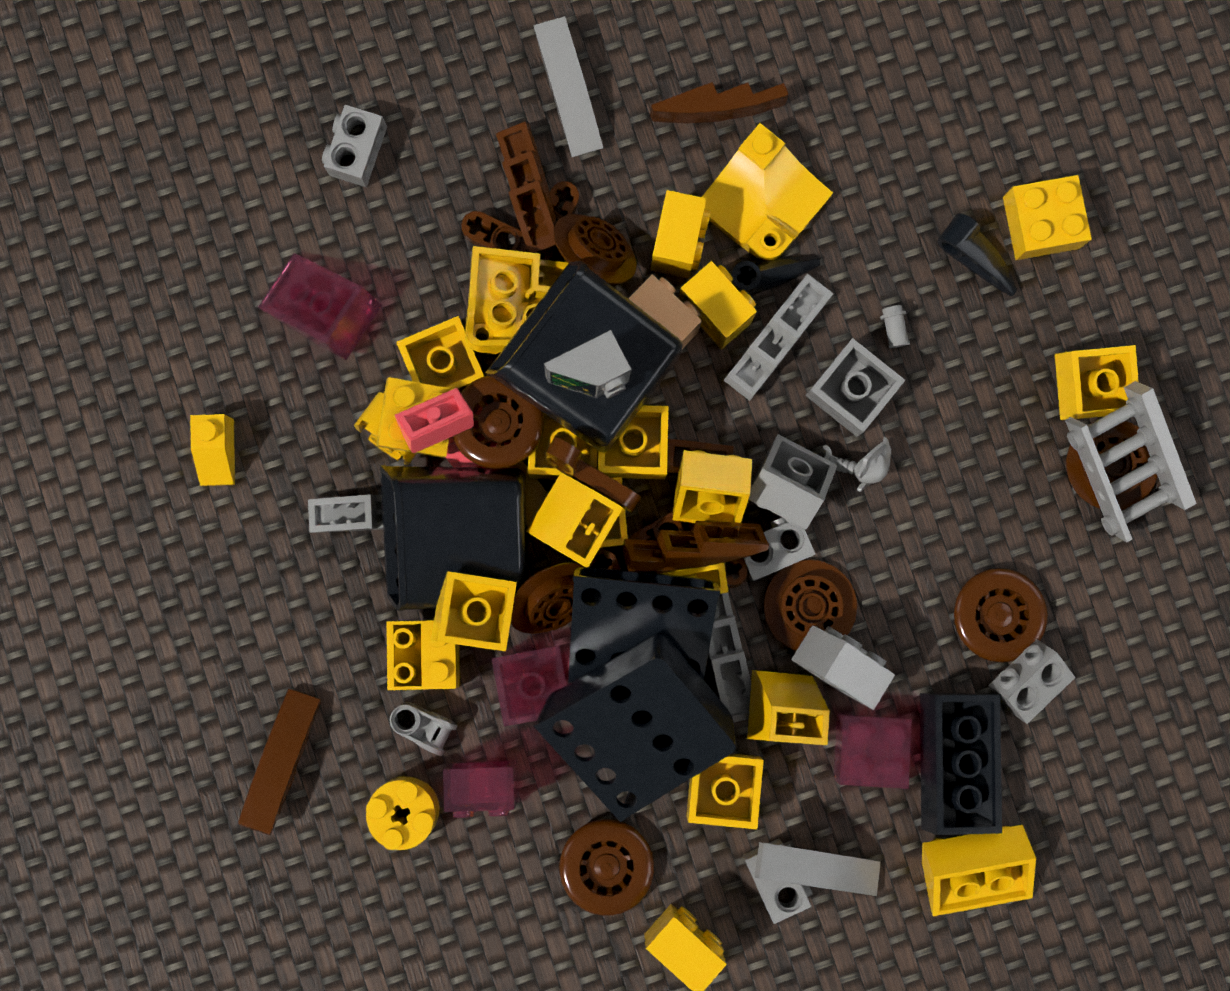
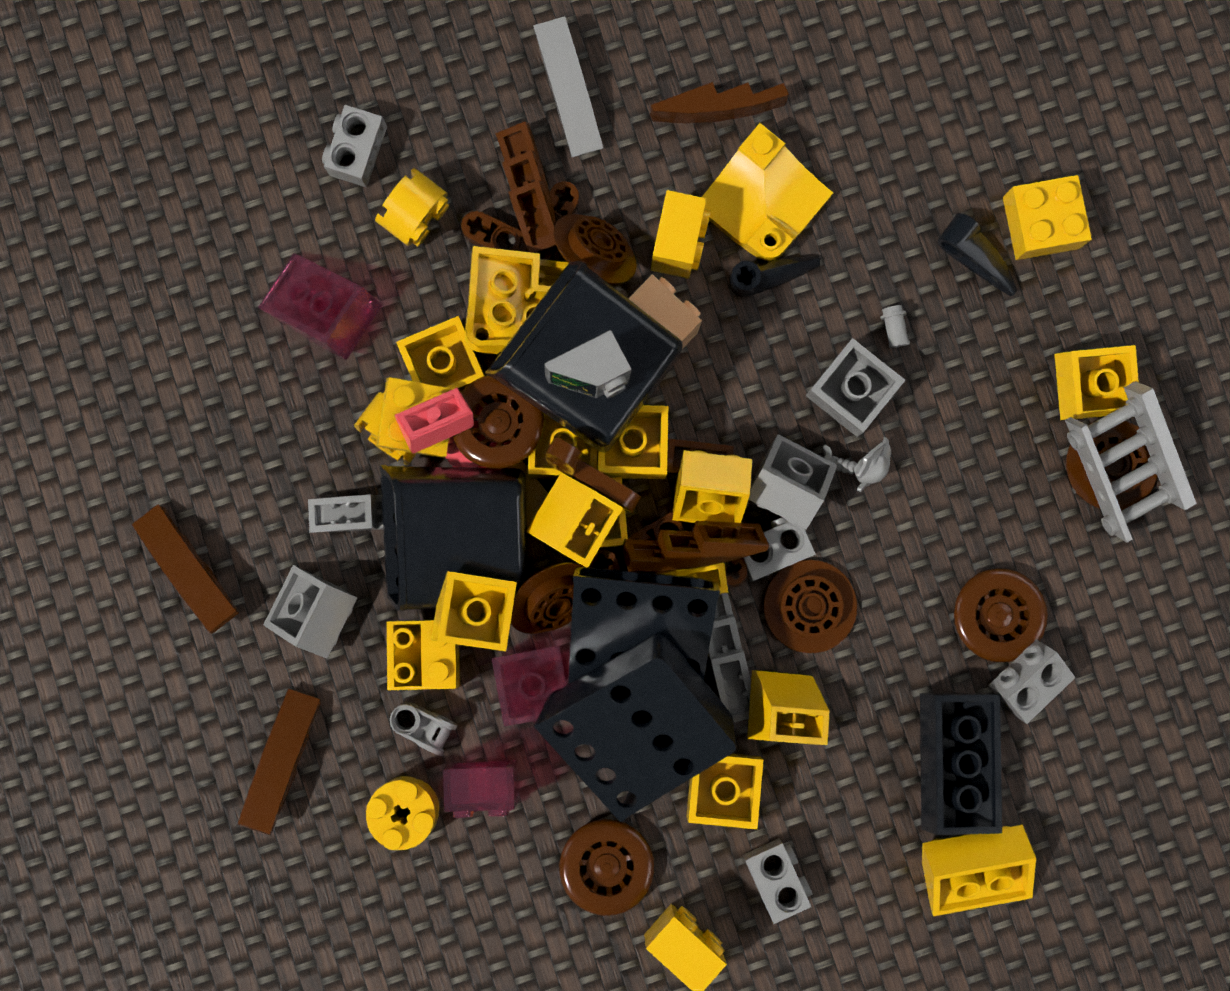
yellow slope [190,414,235,486] -> none
yellow brick [678,261,757,350] -> none
light grey slope [724,274,833,401] -> none
light grey slope [755,842,881,896] -> none
light grey brick [791,625,895,710] -> none
clear pink brick [834,713,912,789] -> none
none -> reddish brown slope [132,504,239,634]
none -> light grey slope [263,565,357,658]
none -> yellow brick [375,168,449,247]

